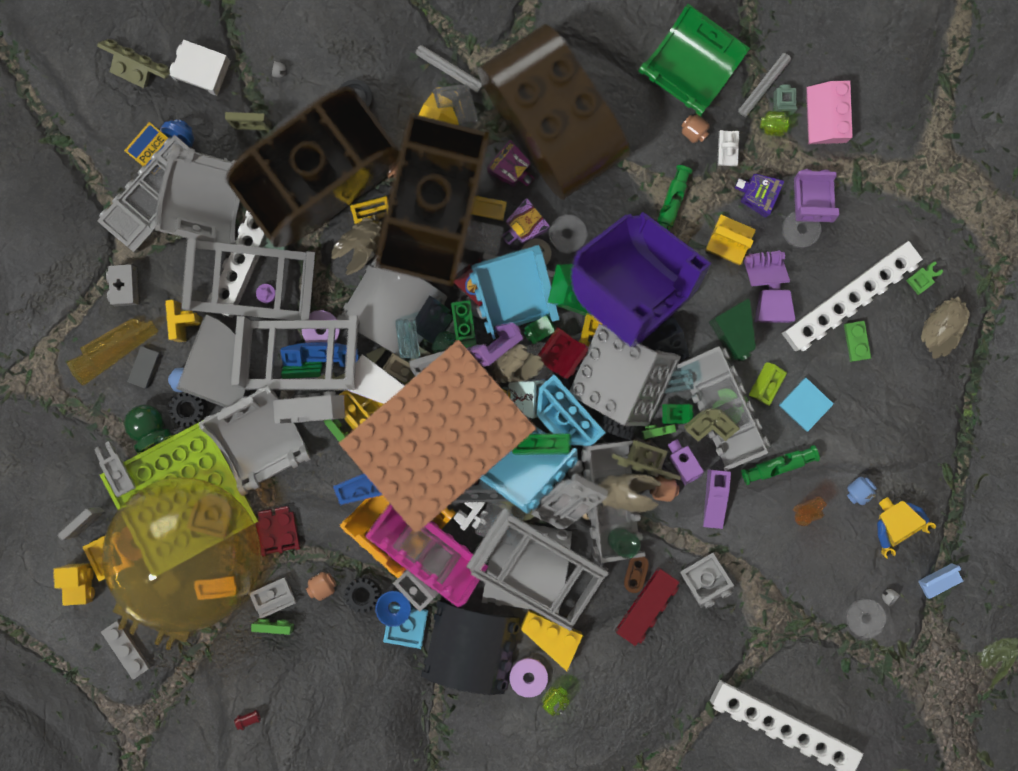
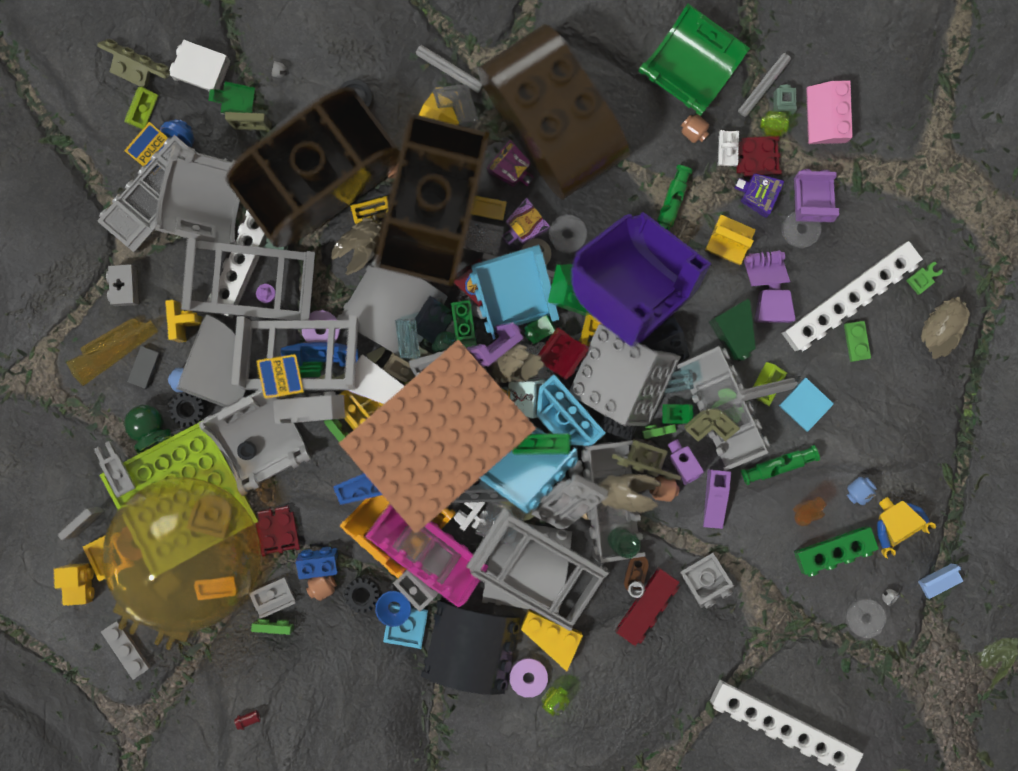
none -> lime slope [124,87,159,129]
none -> green piece [208,82,255,115]
none -> black plate [237,441,257,460]
none -> piece [257,354,304,399]
none -> blue bracket [296,547,338,579]
none -> light grey hinge [628,581,645,598]
none -> dark red plate [736,136,782,177]
none -> light grey axle [736,378,798,402]
none -> green brick [793,526,879,577]

